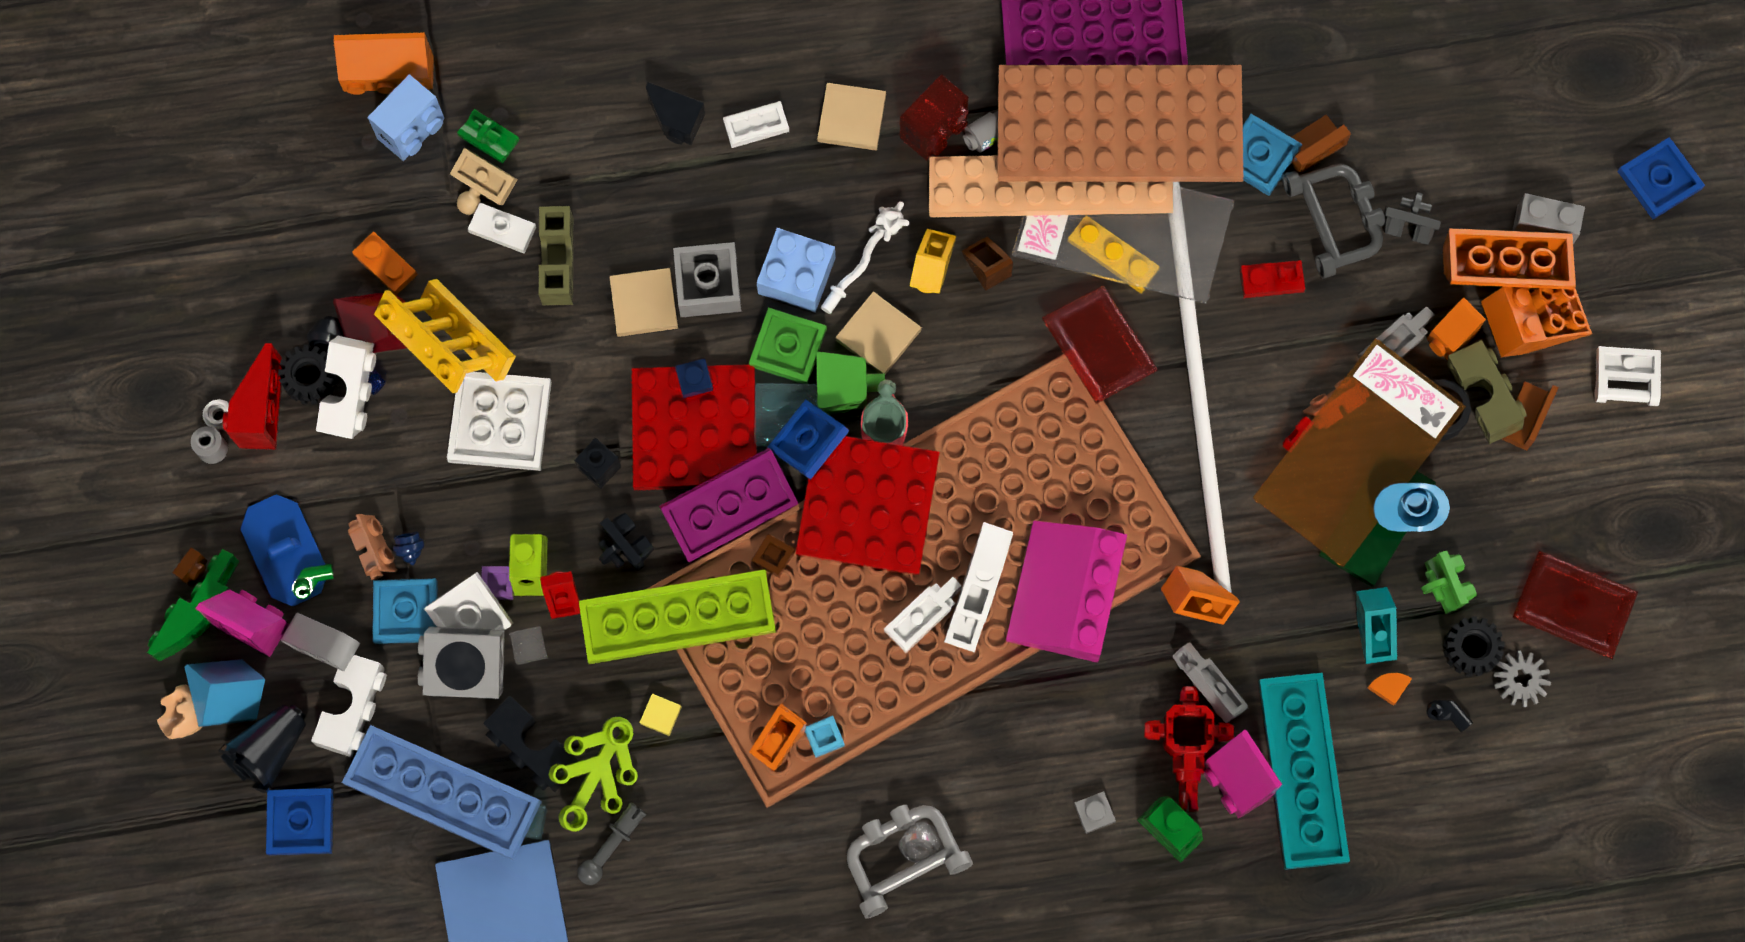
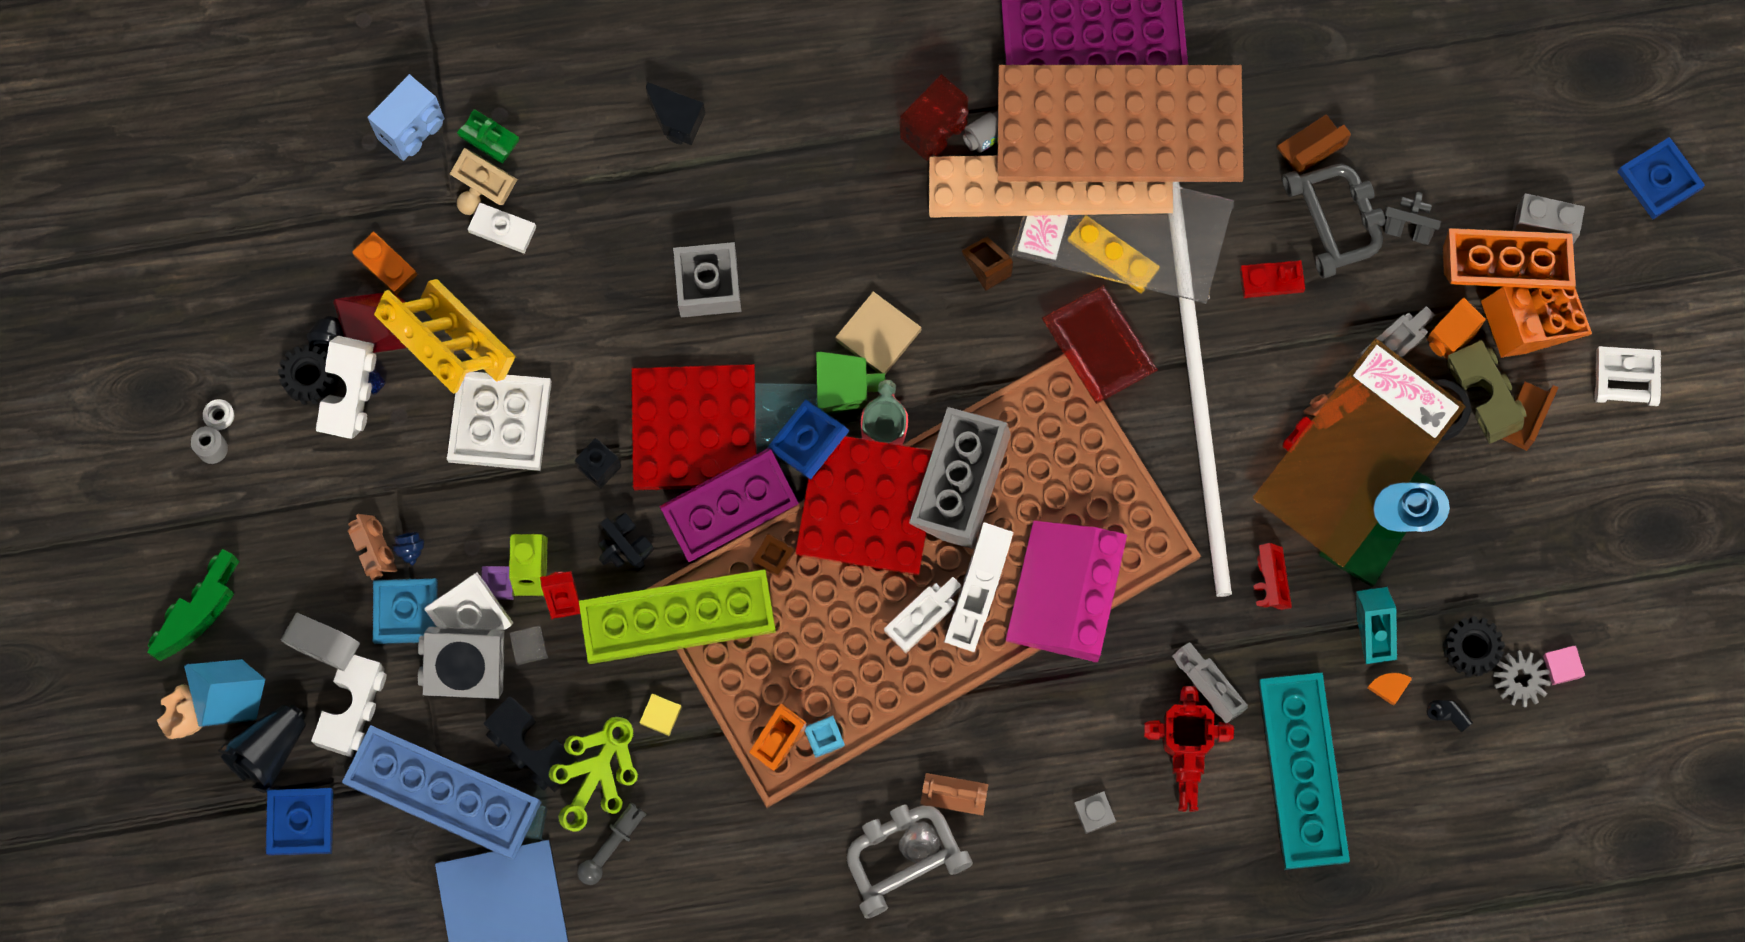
reddish brown plate [172,547,208,586] -> none
dark pink slope [196,589,289,657] -> none
red slope [223,343,283,450] -> none
blue shield [240,494,326,607] -> none
green arm [292,564,334,599] -> none
orange slope [334,33,434,95] -> none
olive arch [539,206,574,306] -> none
tan tile [610,268,678,337] -> none
dark blue plate [675,359,713,398] -> none
white plate [723,101,789,148] -> none
bright green plate [749,307,827,385] -> none
light blue brick [757,228,836,313] -> none
tan tile [817,83,886,151] -> none
white piece [821,201,909,314] -> none
yellow slope [910,229,956,294] -> none
green torso [1137,796,1203,863] -> none
orange slope [1161,566,1240,625] -> none
dark pink slope [1204,730,1282,819] -> none
dark azure tile [1243,113,1302,196] -> none
bright green hips [1421,551,1477,614] -> none
clear red piece [1512,550,1638,660] -> none
none -> light grey slope [909,407,1011,549]
none -> nougat hinge [920,773,988,816]
none -> red plate [1254,543,1292,610]
none -> bright pink tile [1543,645,1585,685]

